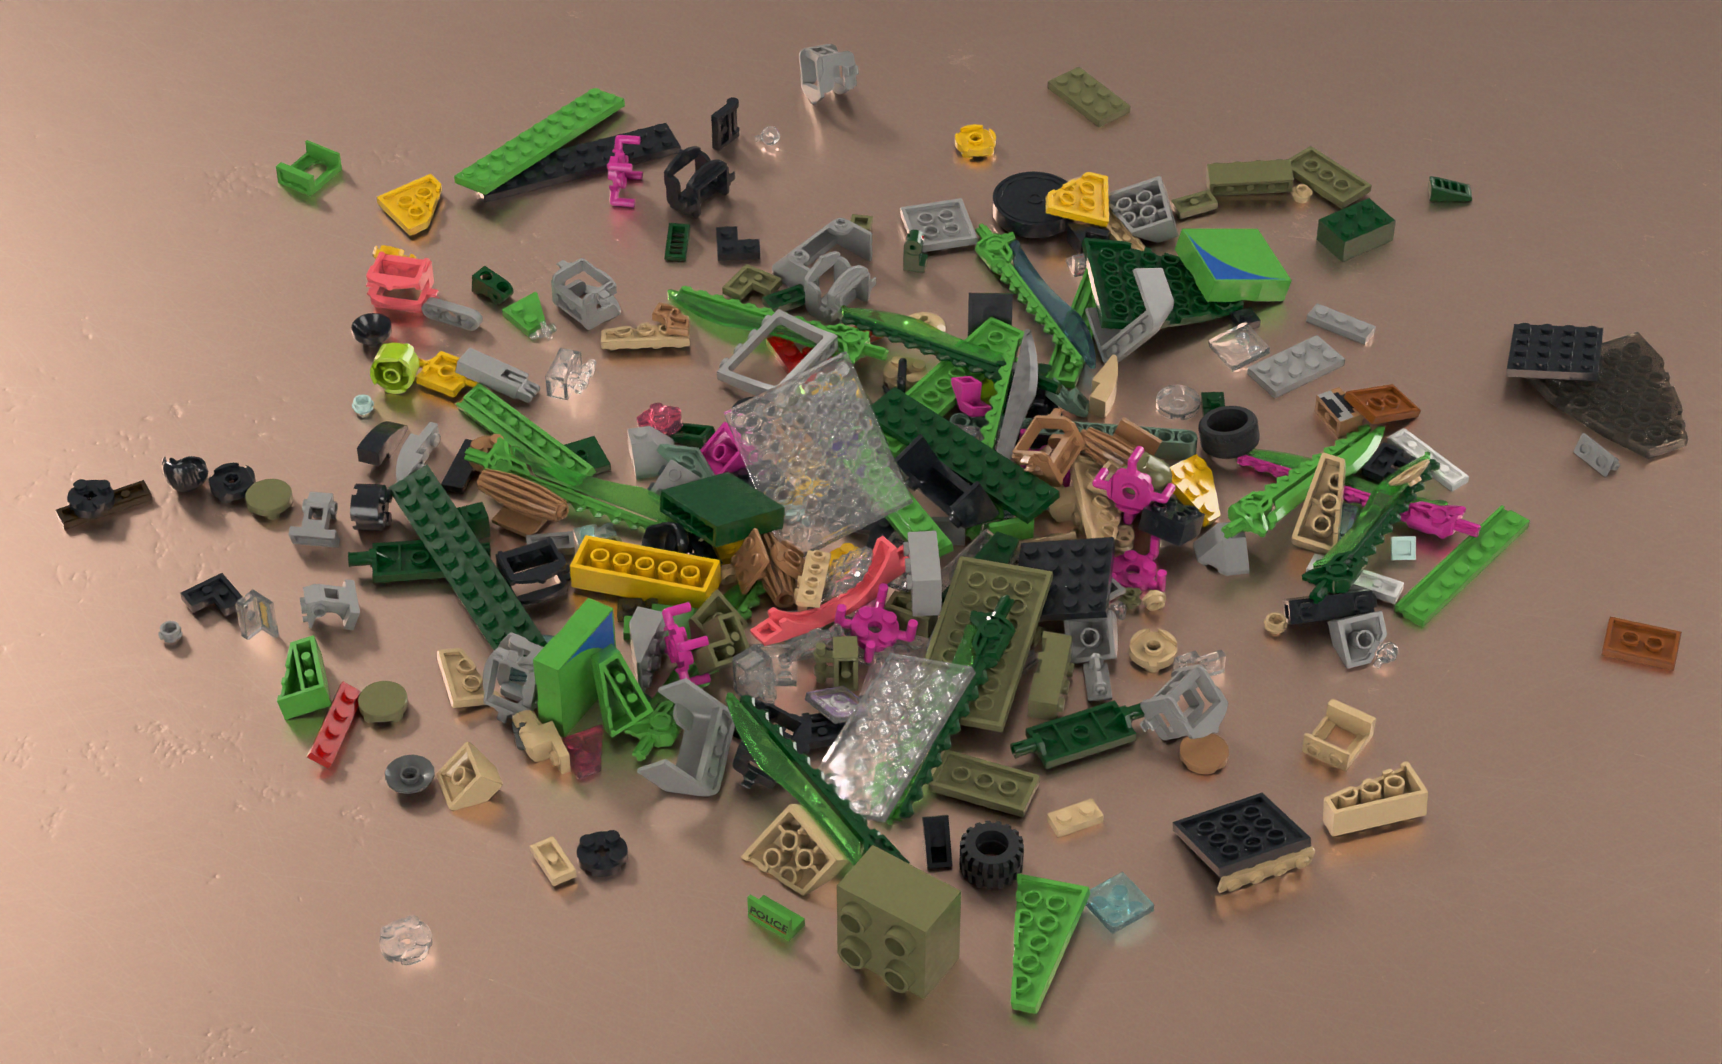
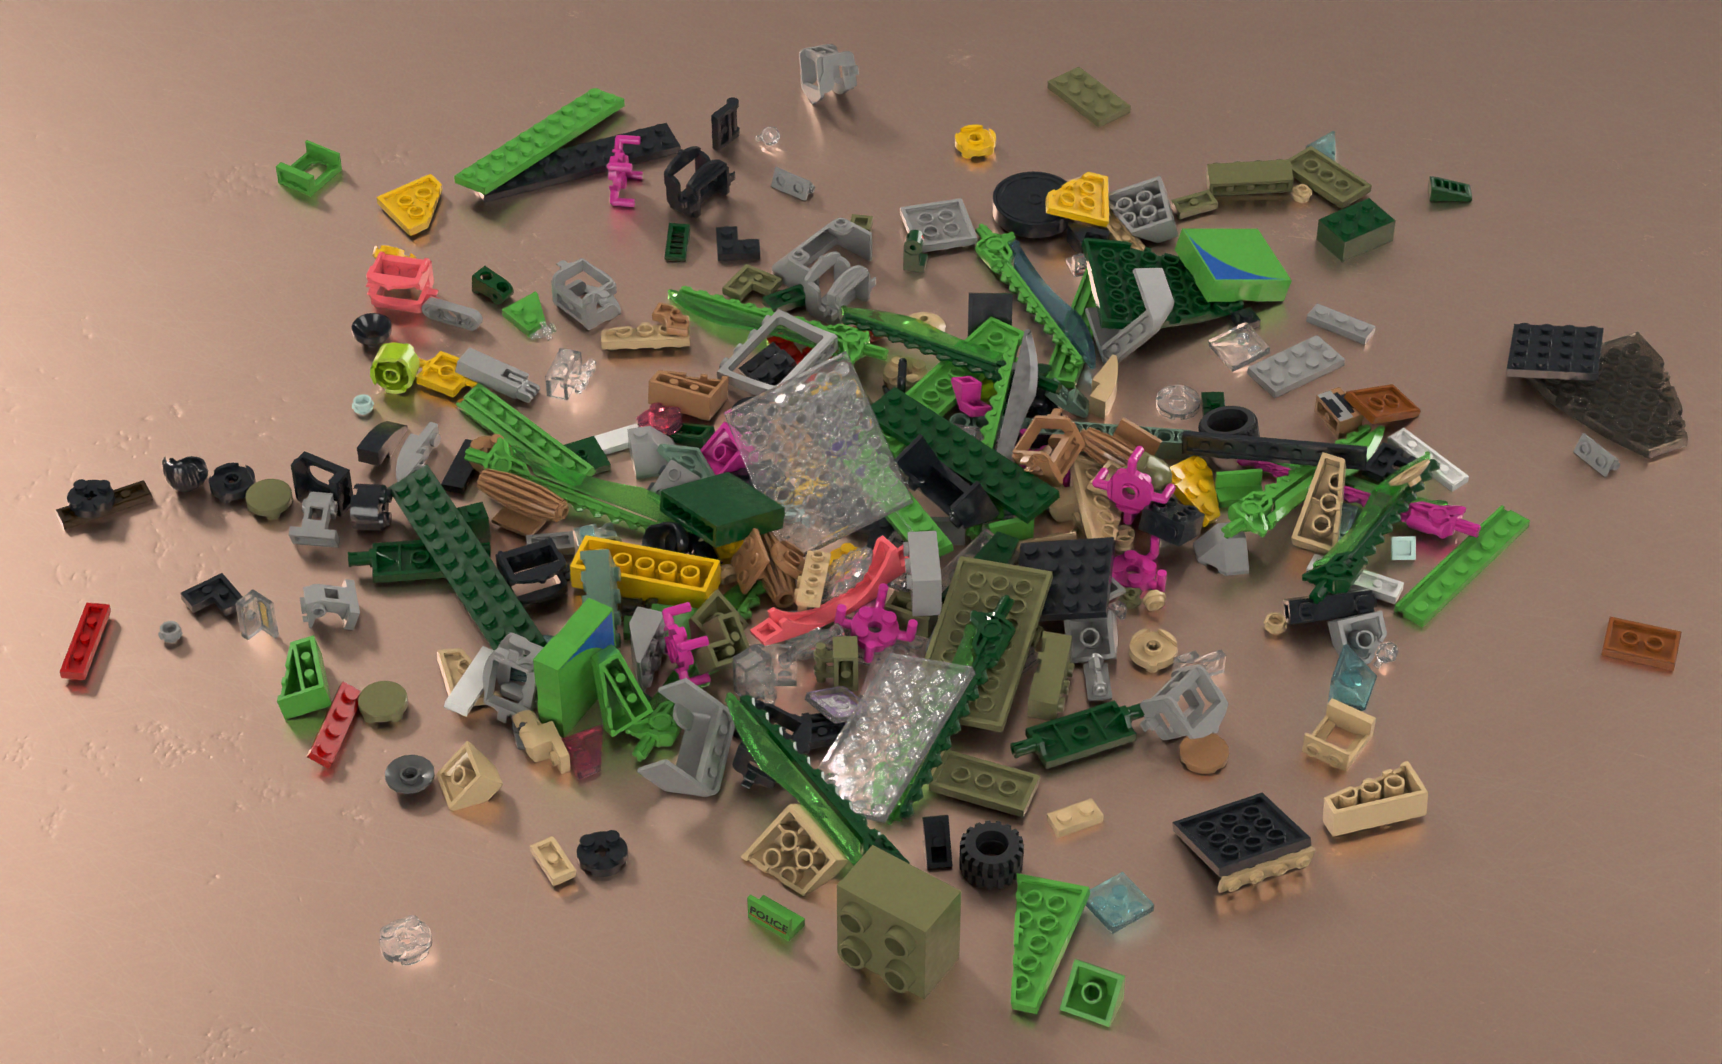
none -> red plate [60,602,111,680]
none -> black panel [291,451,353,517]
none -> white tile [444,646,493,717]
none -> sand green wedge [580,549,621,648]
none -> white tile [594,423,638,455]
none -> medium nougat wedge [648,370,729,421]
none -> black plate [738,342,797,386]
none -> light grey hinge [771,167,815,201]
none -> bright green slope [1059,959,1126,1027]
none -> black tile [1182,430,1367,470]
none -> bright green panel [1215,468,1263,508]
none -> clear light blue tile [1306,131,1336,162]
none -> clear light blue slope [1328,644,1377,711]

